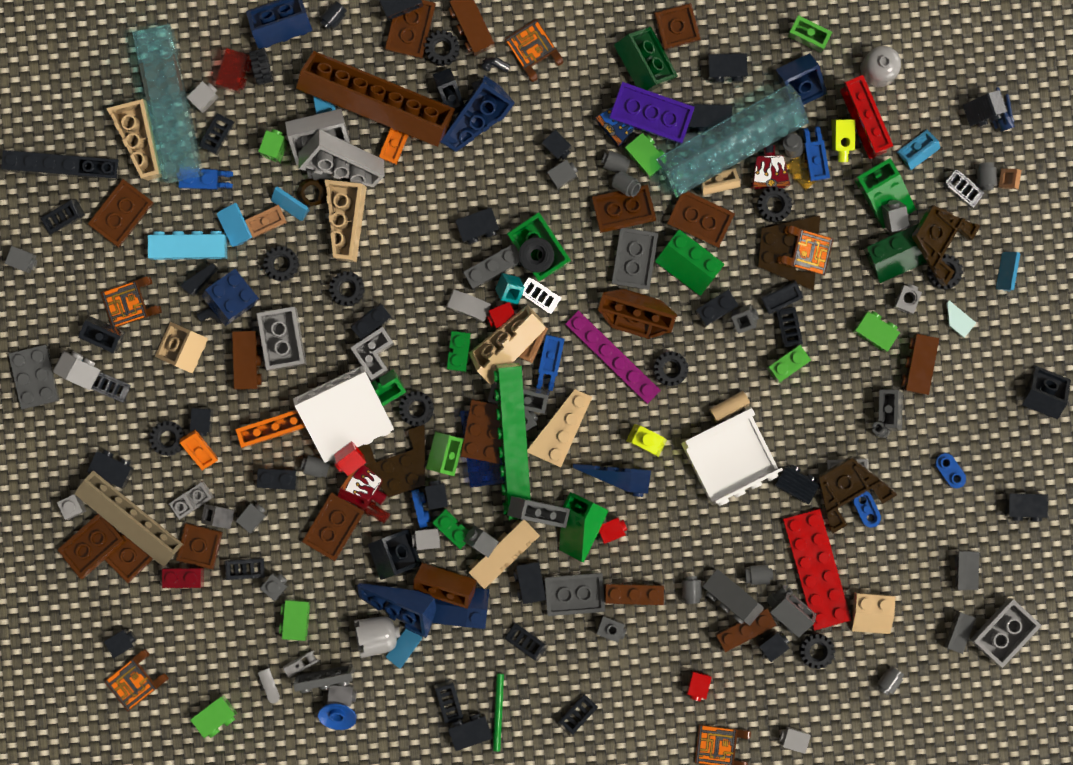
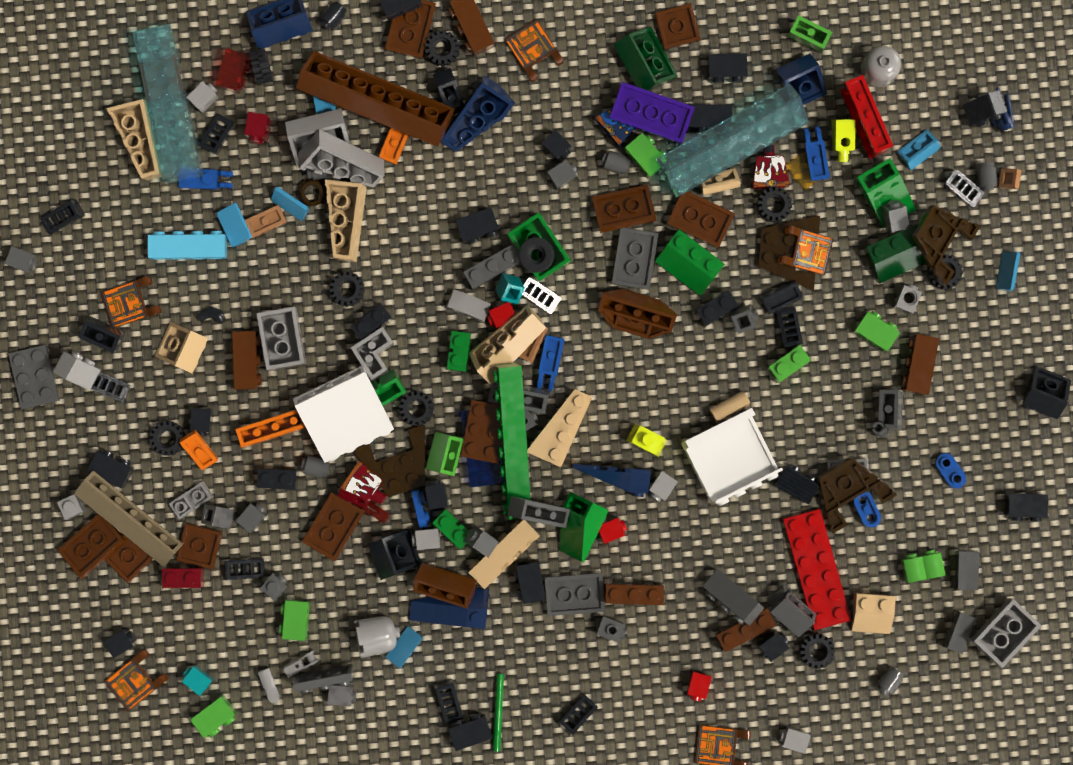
black slope [1,150,119,179] -> none
reddish brown plate [88,179,154,248] -> none
black slope [180,263,218,297] -> none
dark blue brick [202,269,259,326] -> none
bright green brick [259,129,288,164] -> none
black tyre [263,246,299,282] -> none
blue dish [318,704,357,730] -> none
brick [334,441,366,476] -> none
dark blue wedge [357,583,436,638] -> none
black arm [481,57,510,73] -> none
black slope [504,623,549,661] -> none
magenta plate [565,310,661,404] -> none
dark grey brick [612,171,641,197] -> none
black tyre [653,351,689,386] -> none
dark grey brick [682,576,702,604] -> none
dark grey brick [745,565,773,585] -> none
dark grey brick [783,134,803,158] -> none
light aqua tile [946,301,976,338] -> none
none -> teal brick [182,665,214,696]
none -> dark red brick [244,112,272,145]
none -> light grey brick [649,471,678,502]
none -> bright green brick [901,549,945,583]

